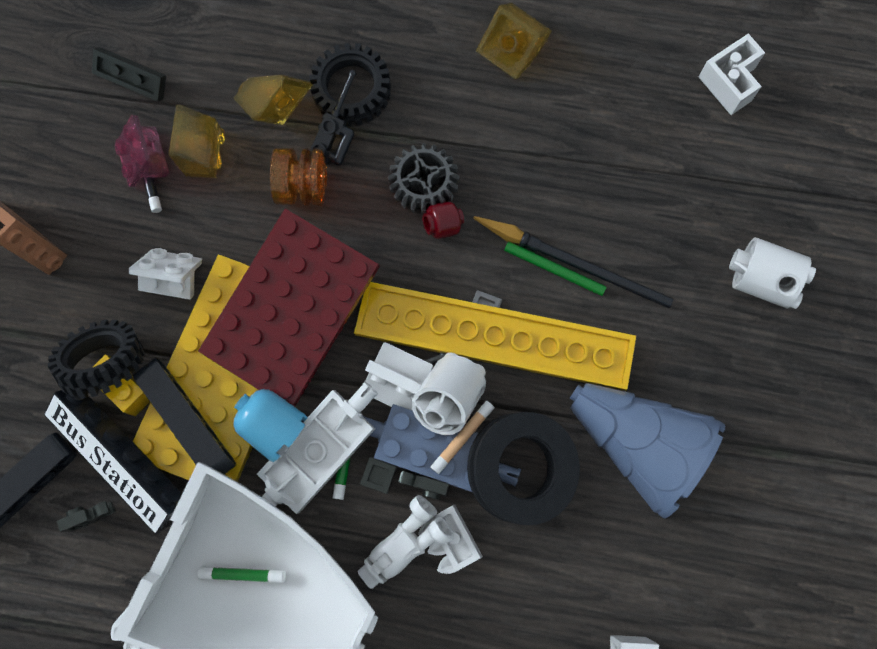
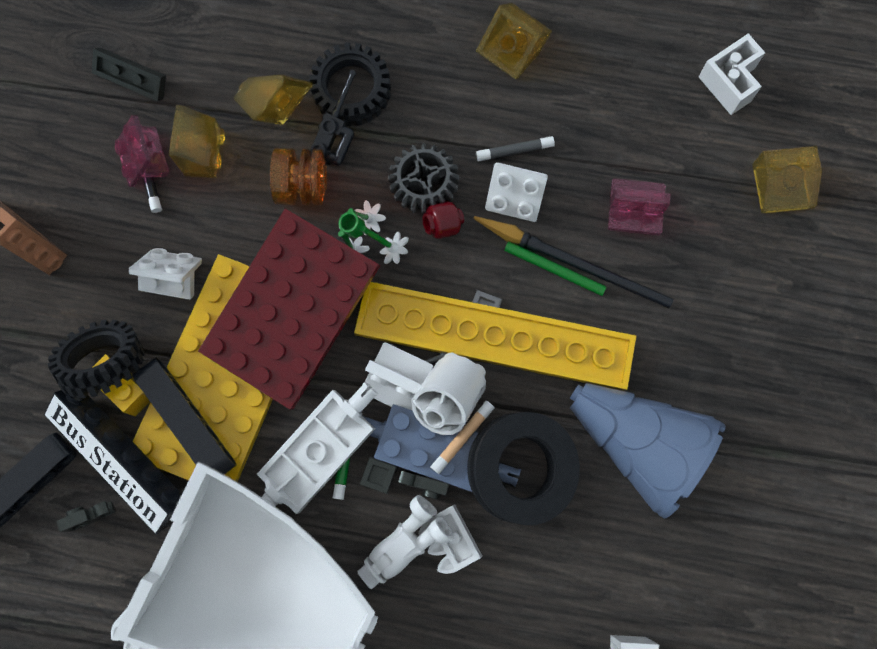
green bar [198,567,286,583] -> none
medium azure cylinder [233,389,308,462] -> none
white cylinder [729,237,816,309] -> none
none -> plant [338,200,409,264]
none -> dark grey bar [476,136,555,161]
none -> white bracket [485,162,548,222]
none -> clear pink bracket [608,178,670,235]
none -> clear yellow slope [753,146,822,213]

